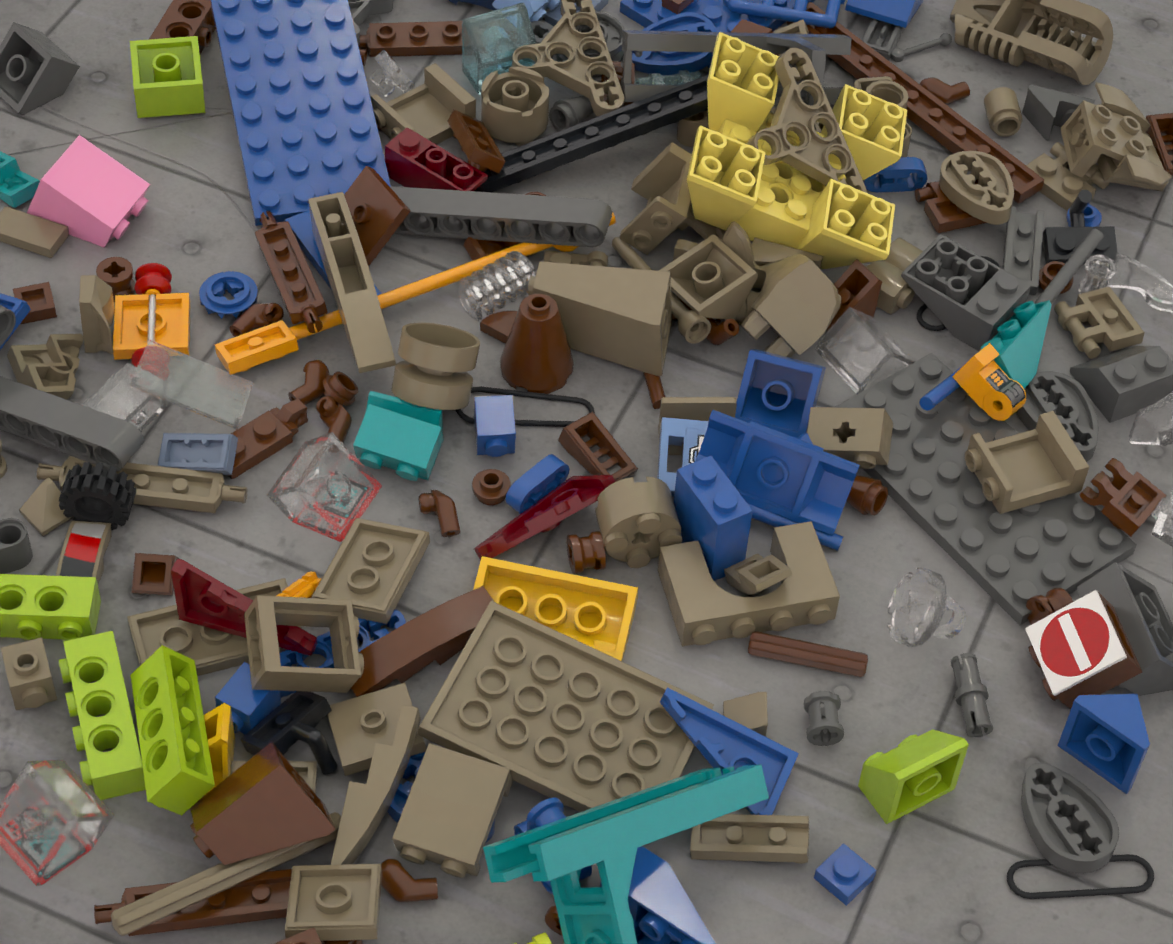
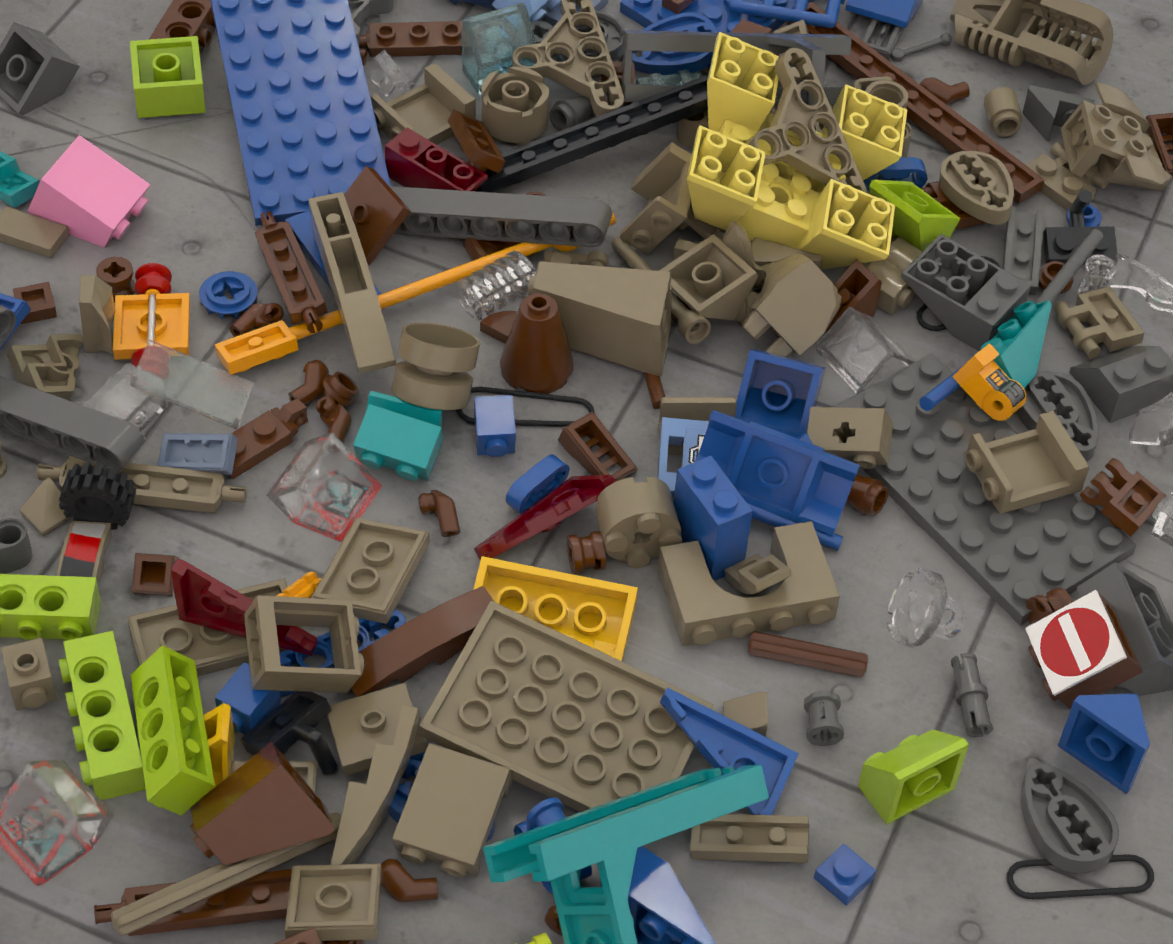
reddish brown plate [472,469,511,505] -> none
reddish brown arm [706,318,739,345] -> none
none -> lime slope [869,180,961,251]

